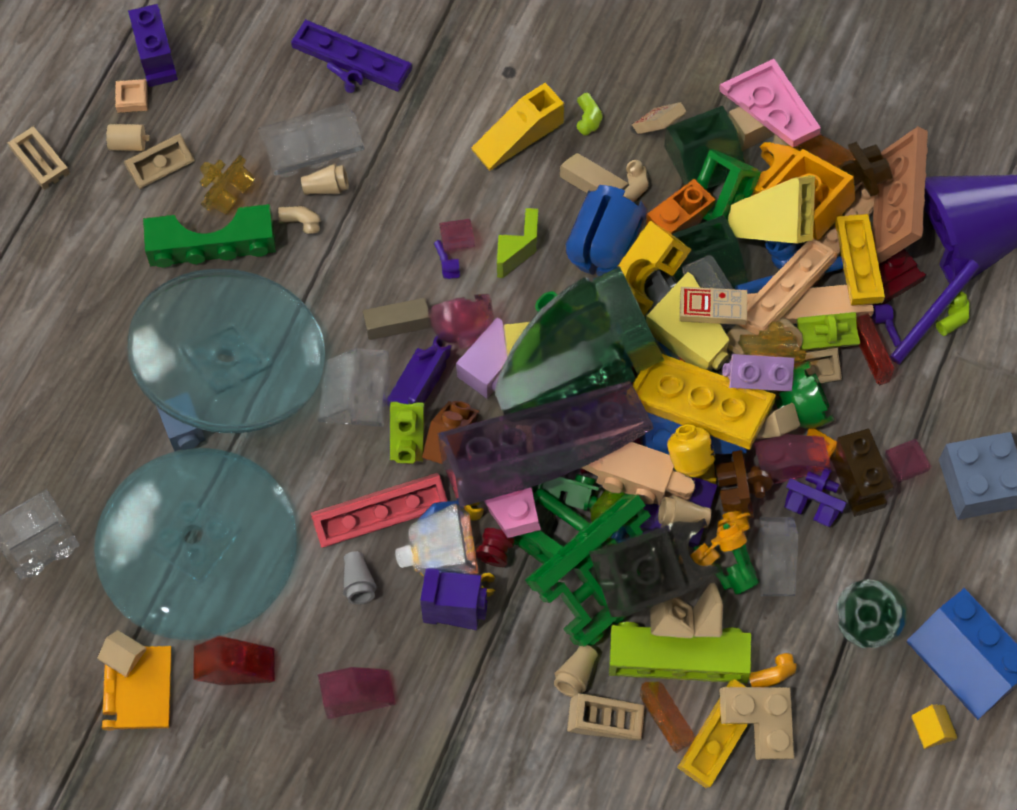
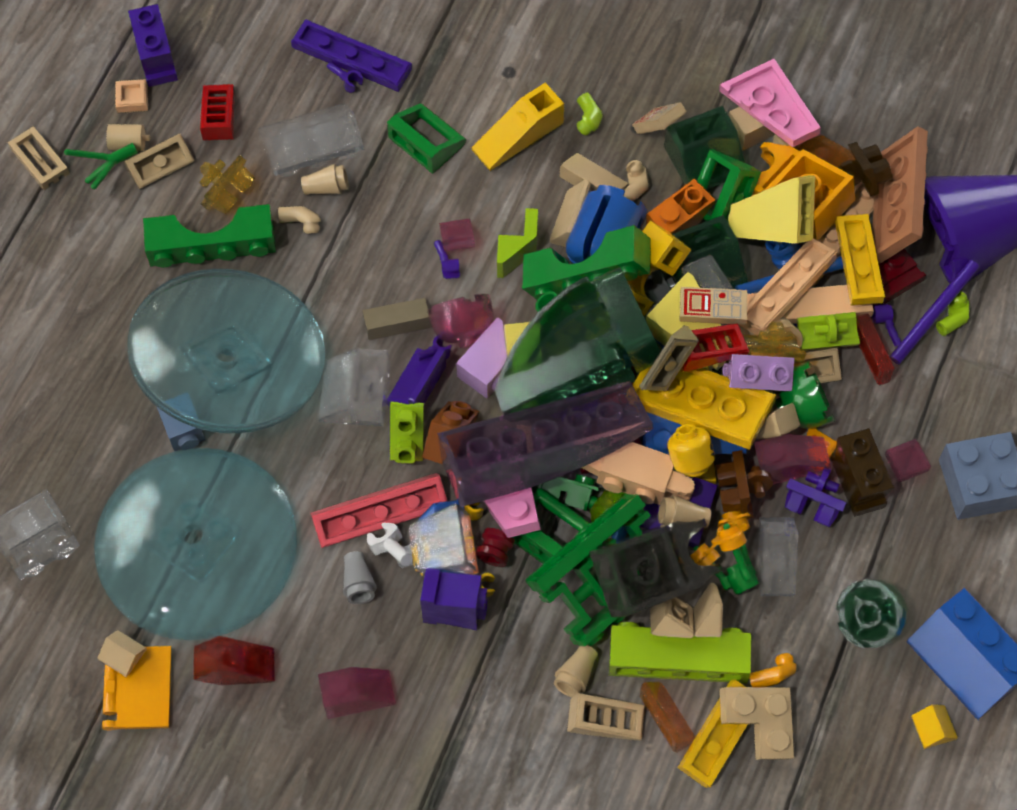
none -> green plant [64,143,138,190]
none -> red slope [200,84,234,140]
none -> white bar [367,523,413,566]
none -> green tile [387,103,466,174]
none -> green arch [522,225,651,300]
none -> tan slope [550,179,591,247]
none -> dark tan slope [639,325,699,391]
none -> red slope [680,323,750,372]

